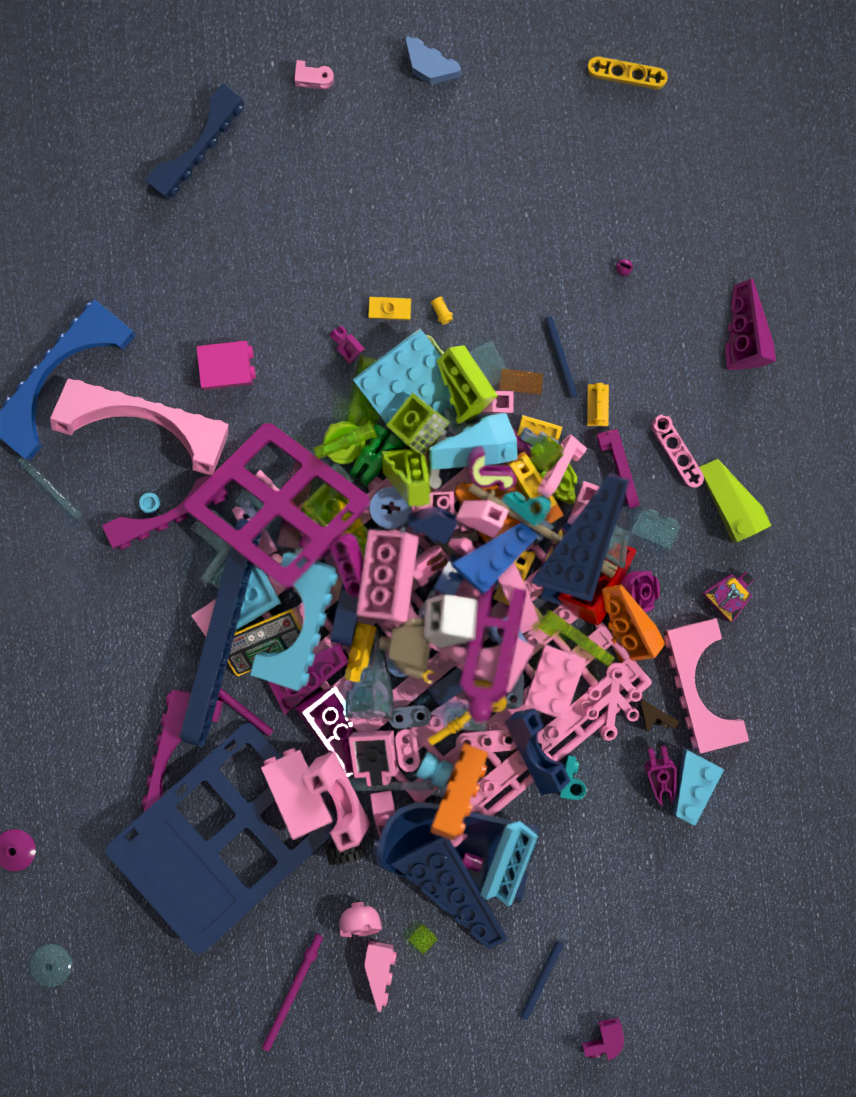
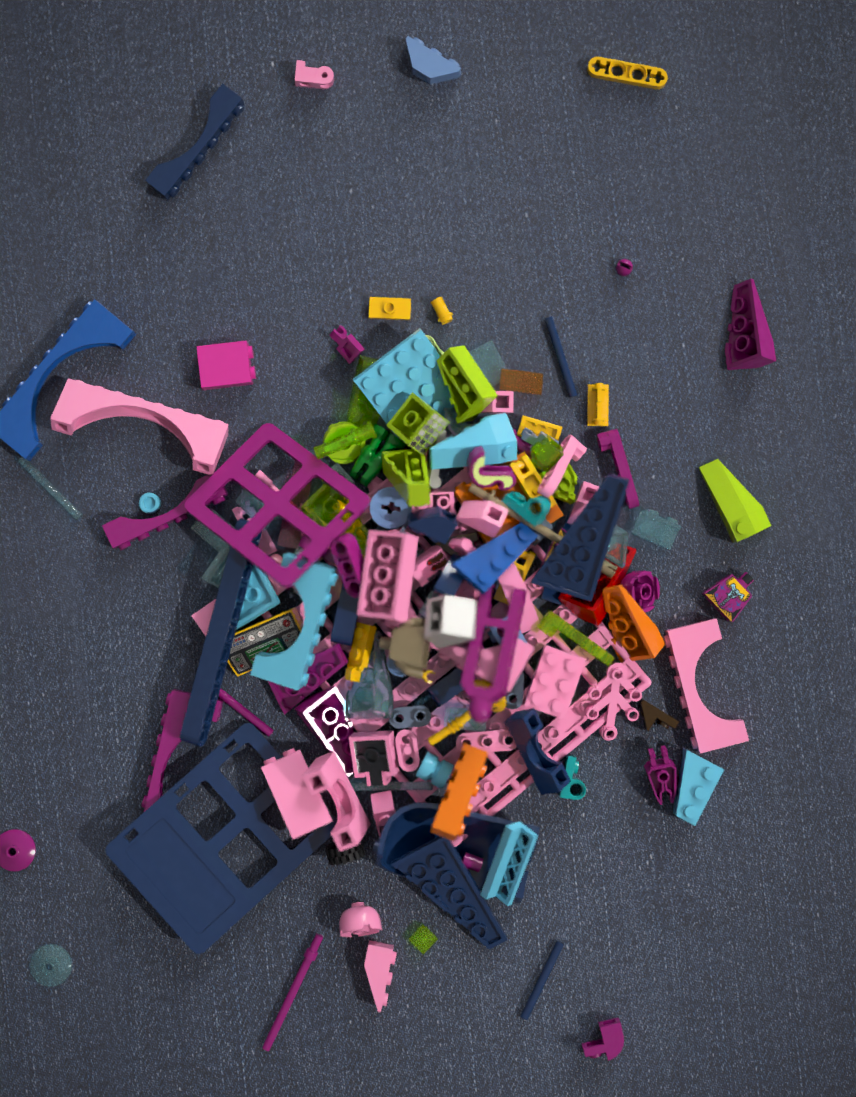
bright pink beam [651,415,704,488] -> none

